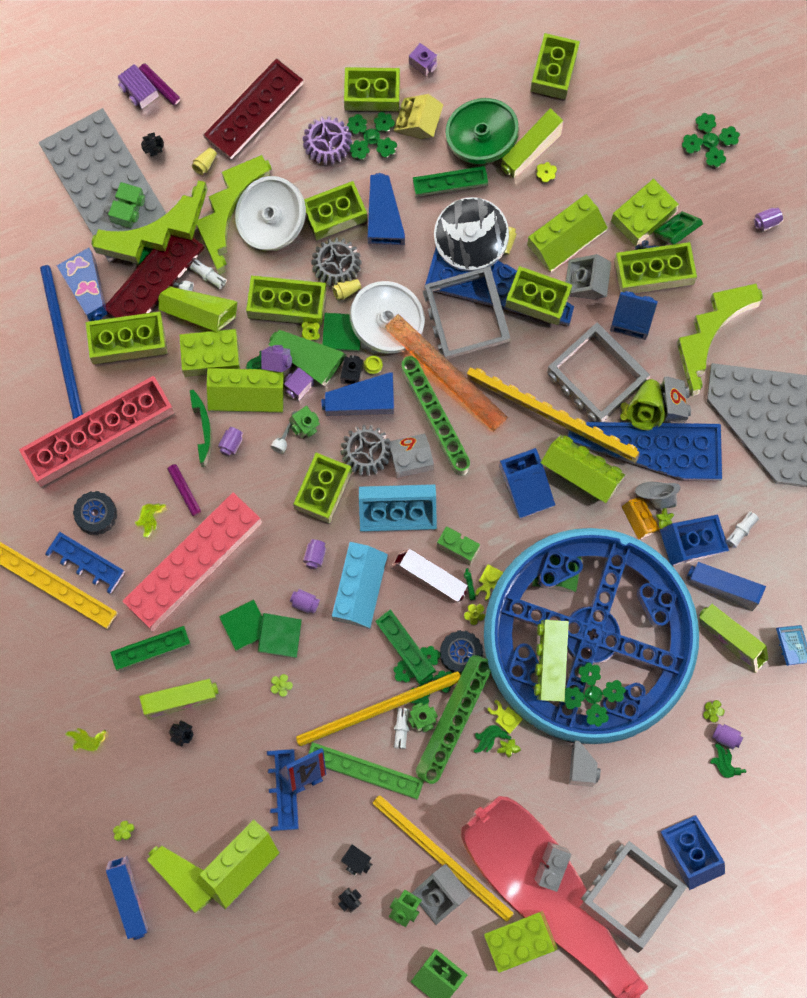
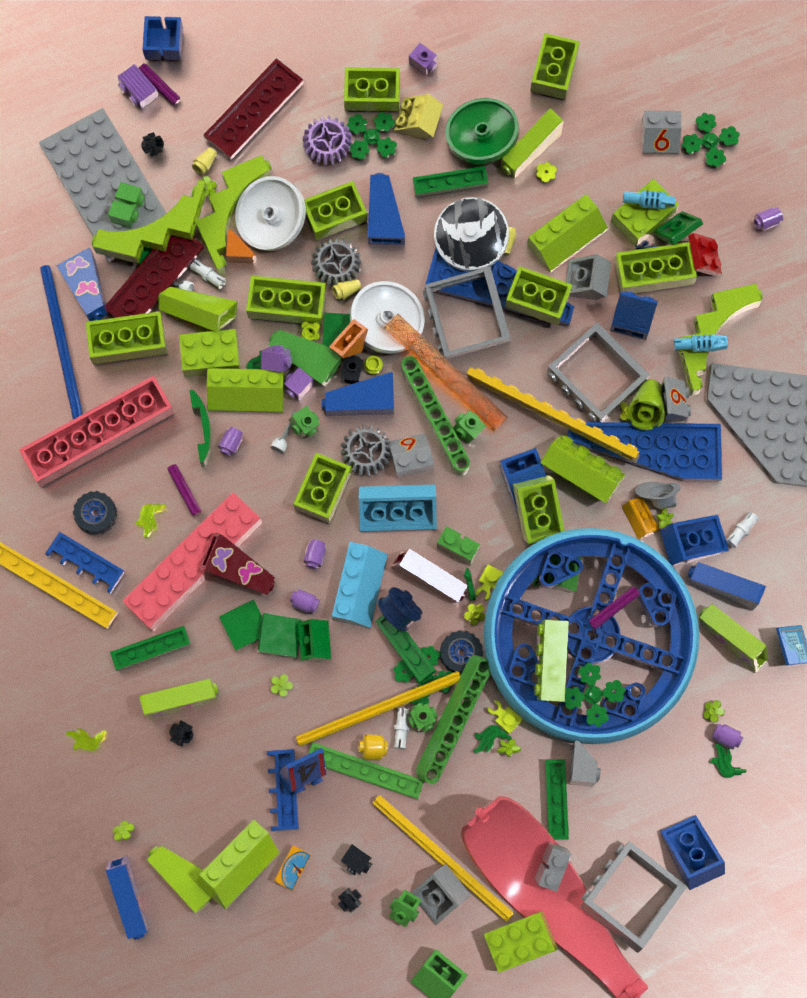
none -> blue piece [142,16,183,60]
none -> lime plant [200,176,217,196]
none -> dark red slope [200,532,275,595]
none -> orange slope [226,229,257,264]
none -> slope [274,845,311,891]
none -> green brick [298,619,331,662]
none -> orange slope [329,319,368,358]
none -> yellow head [358,734,388,760]
none -> dark blue wheel [378,587,423,632]
none -> bright green brick [453,410,486,444]
none -> lime brick [512,475,565,544]
none -> green plate [545,759,569,840]
none -> magenta axle [589,587,640,629]
none -> medium azure hinge [623,190,676,209]
none -> light grey slope [642,111,682,154]
none -> medium azure hinge [674,335,728,352]
none -> red plate [688,233,722,276]

